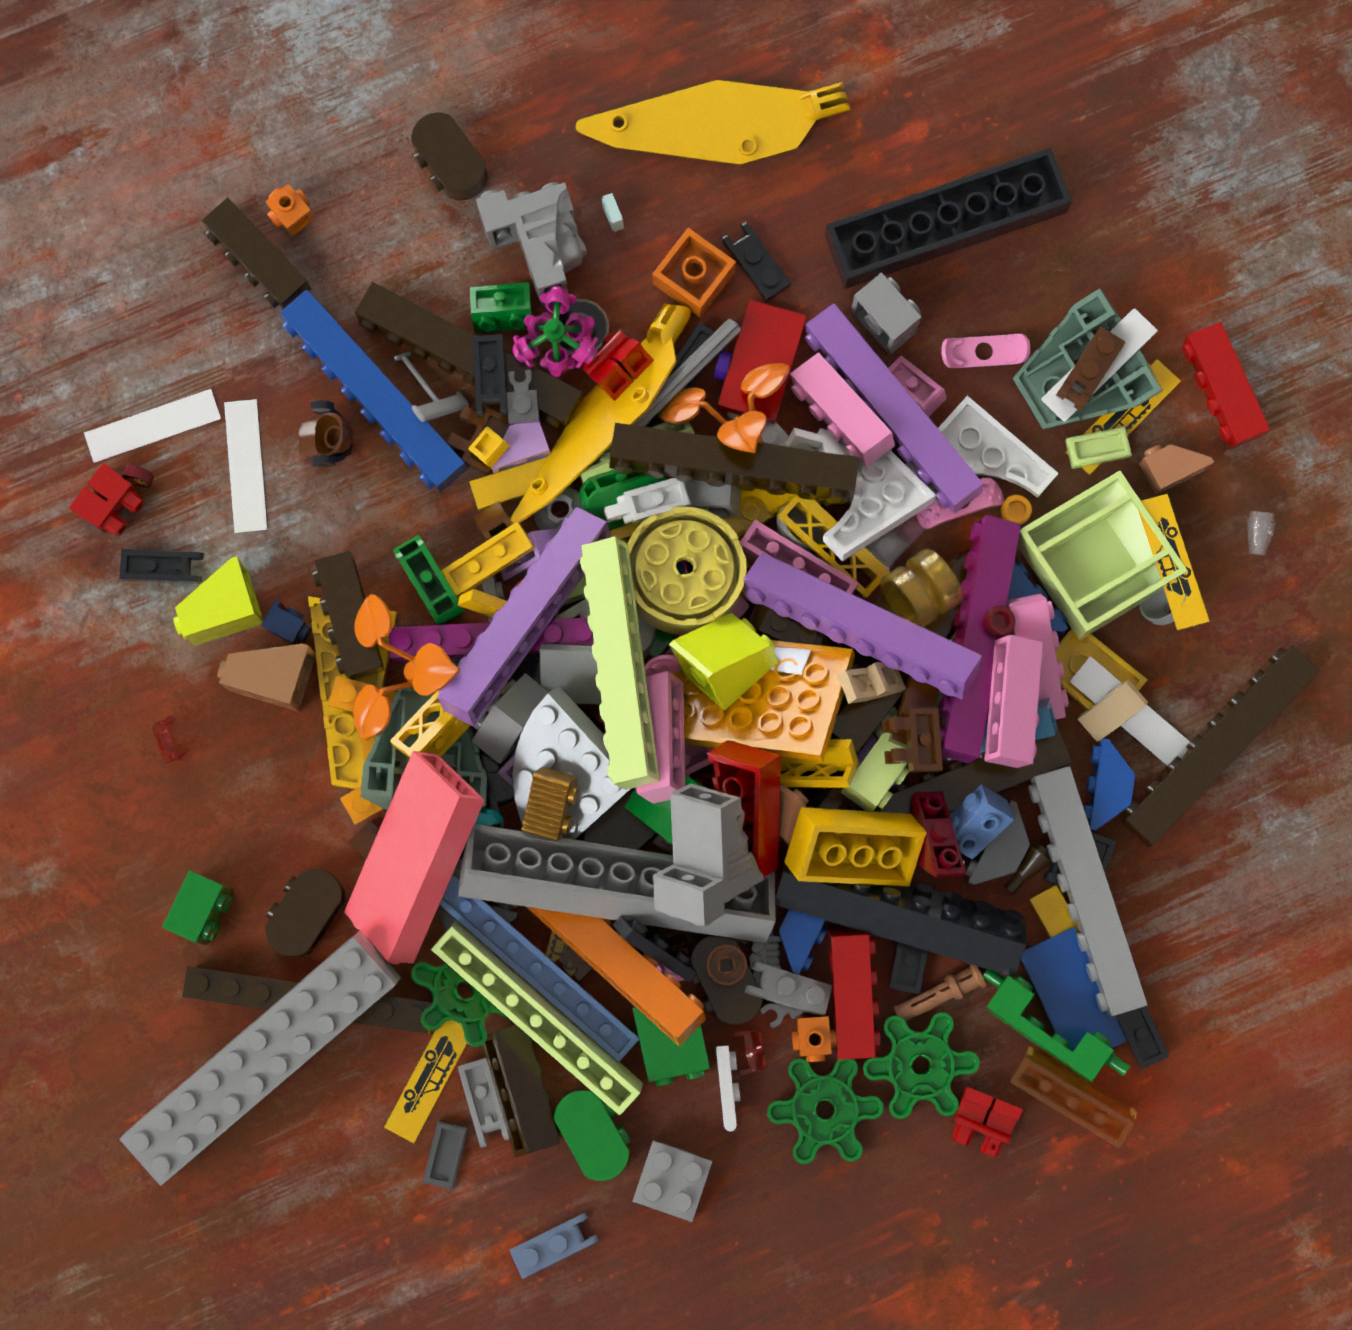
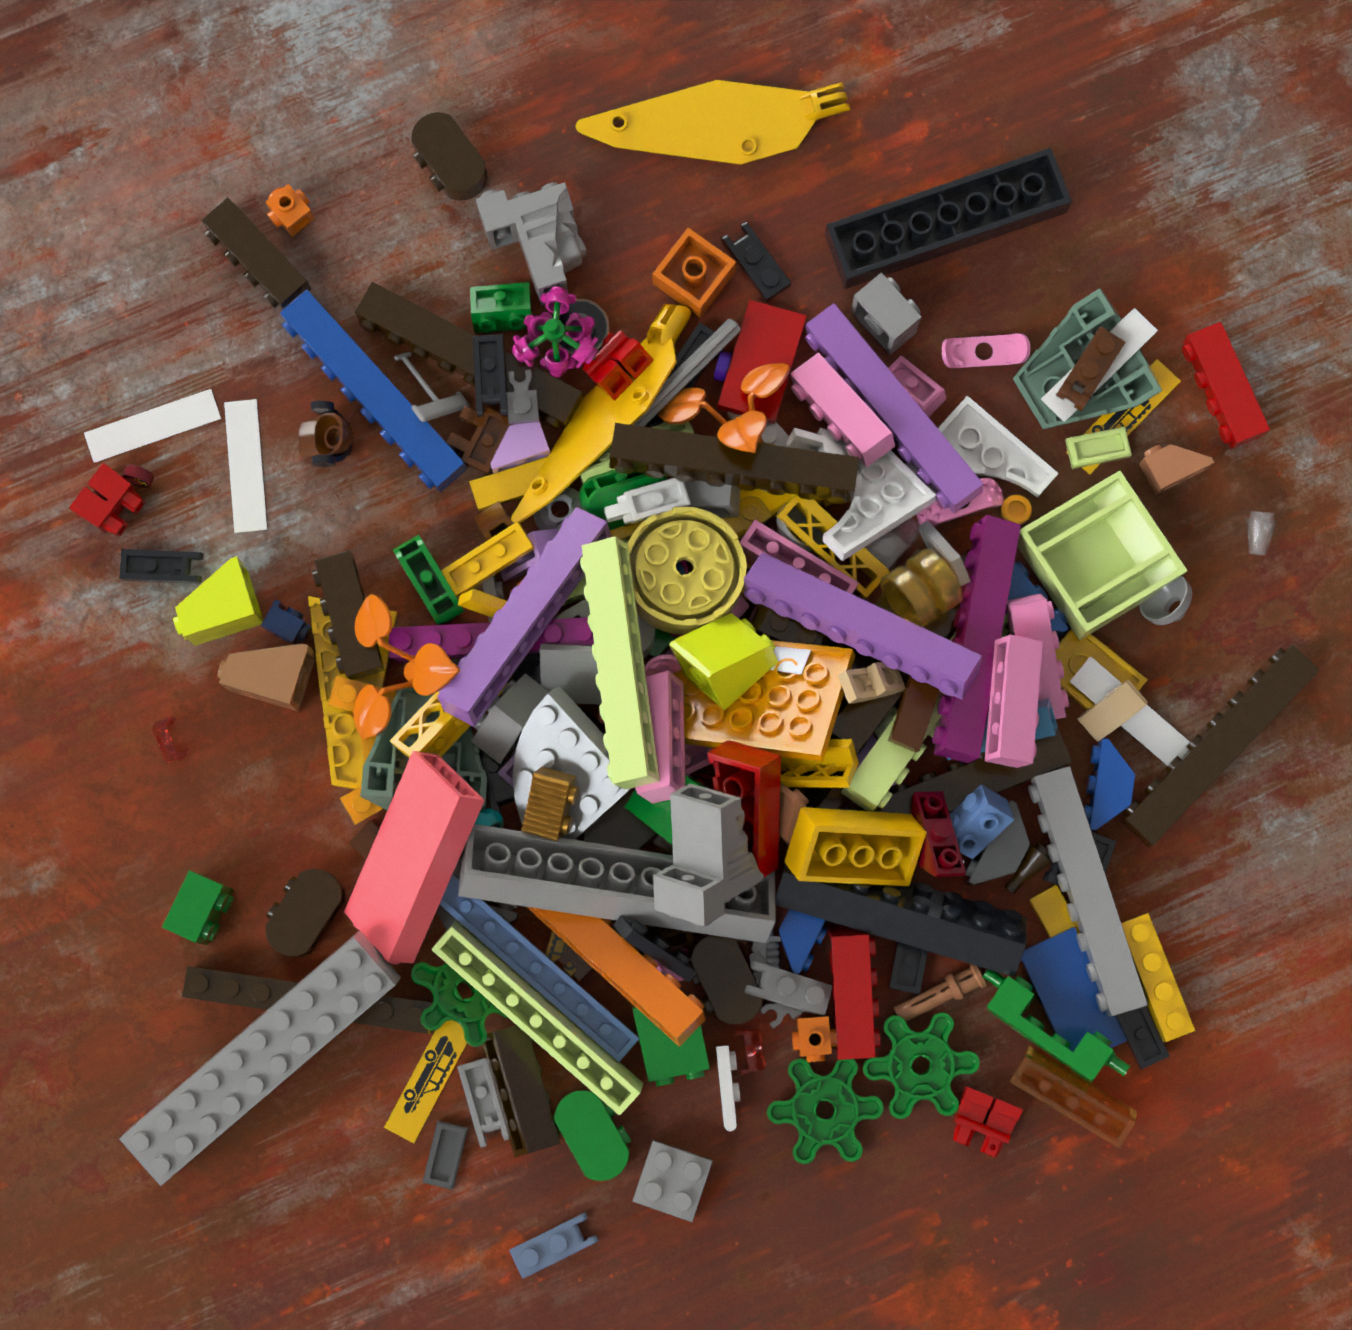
yellow tile [468,426,510,468] -> none
light aqua tile [602,193,624,232] -> none
reddish brown wheel [706,944,747,986] -> none
reddish brown plate [882,708,943,772] -> none
dark red tile [982,605,1015,638] -> none
yellow sticker [1138,494,1210,630] -> none
none -> light grey tile [919,521,970,586]
none -> yellow brick [1121,913,1195,1042]

